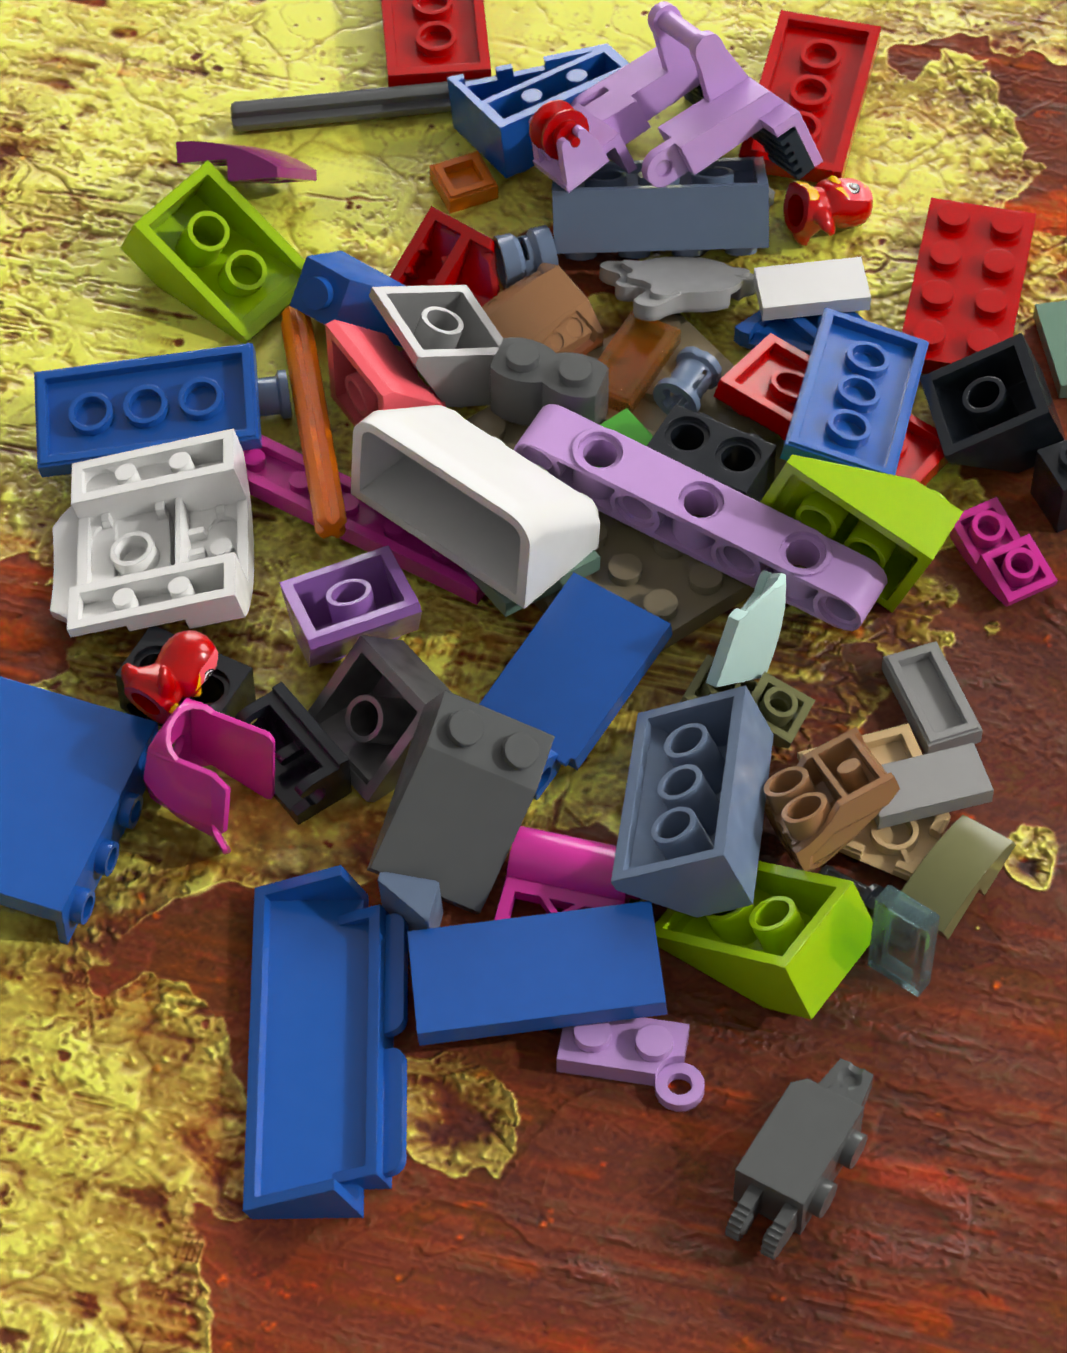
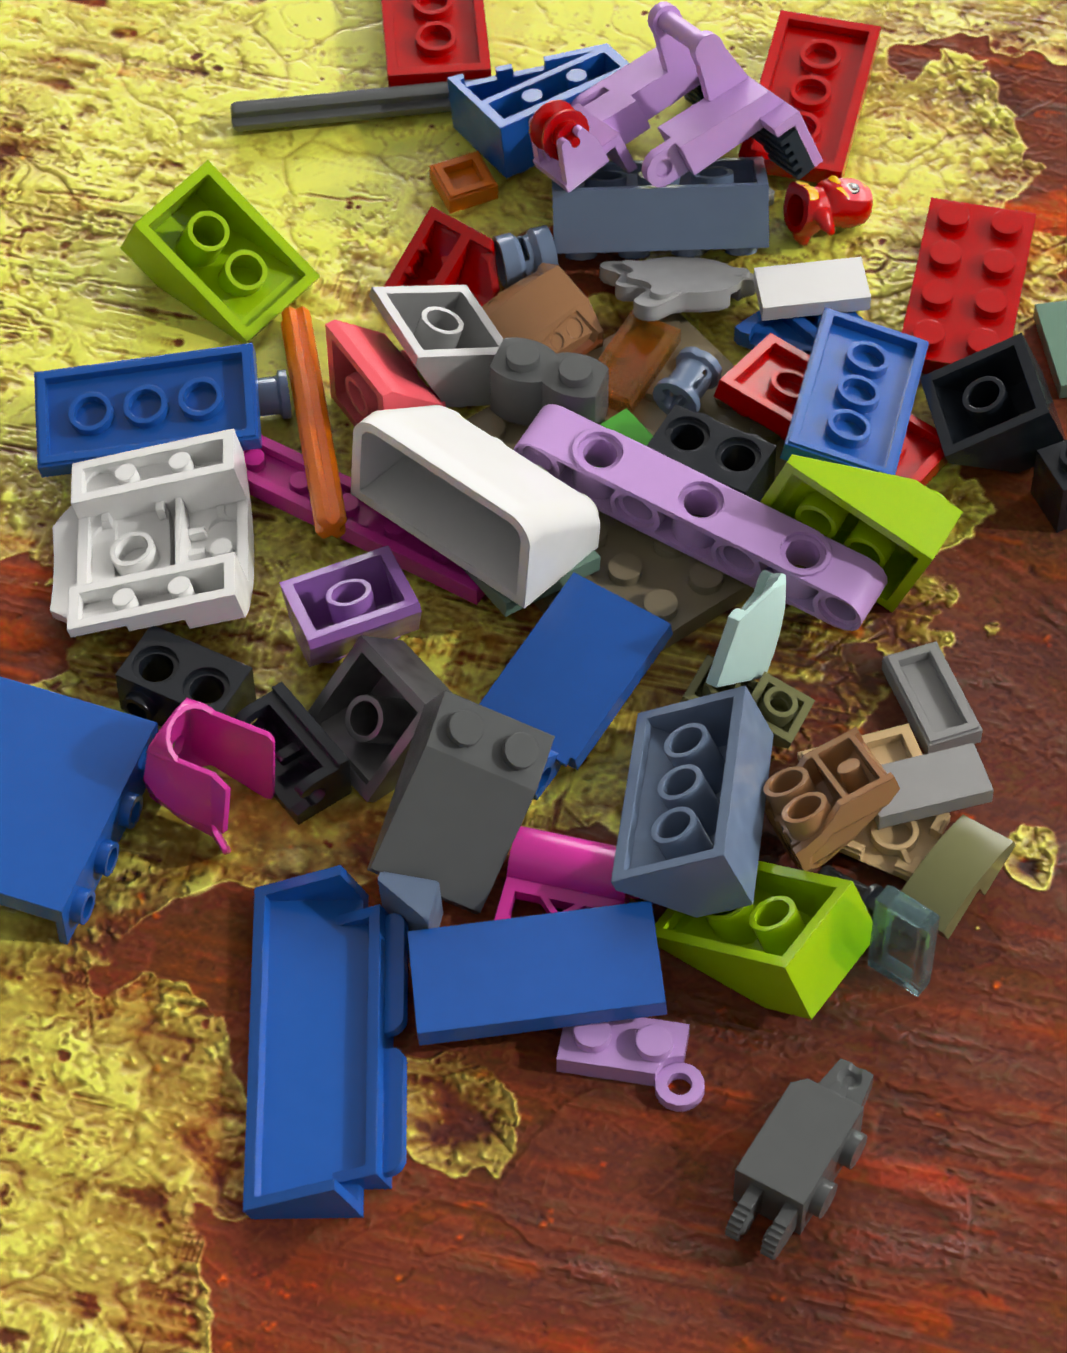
red animal [121,630,218,724] -> none
magenta slope [176,141,317,184] -> none
blue slope [290,250,405,347] -> none
dark pink slope [949,497,1058,607] -> none

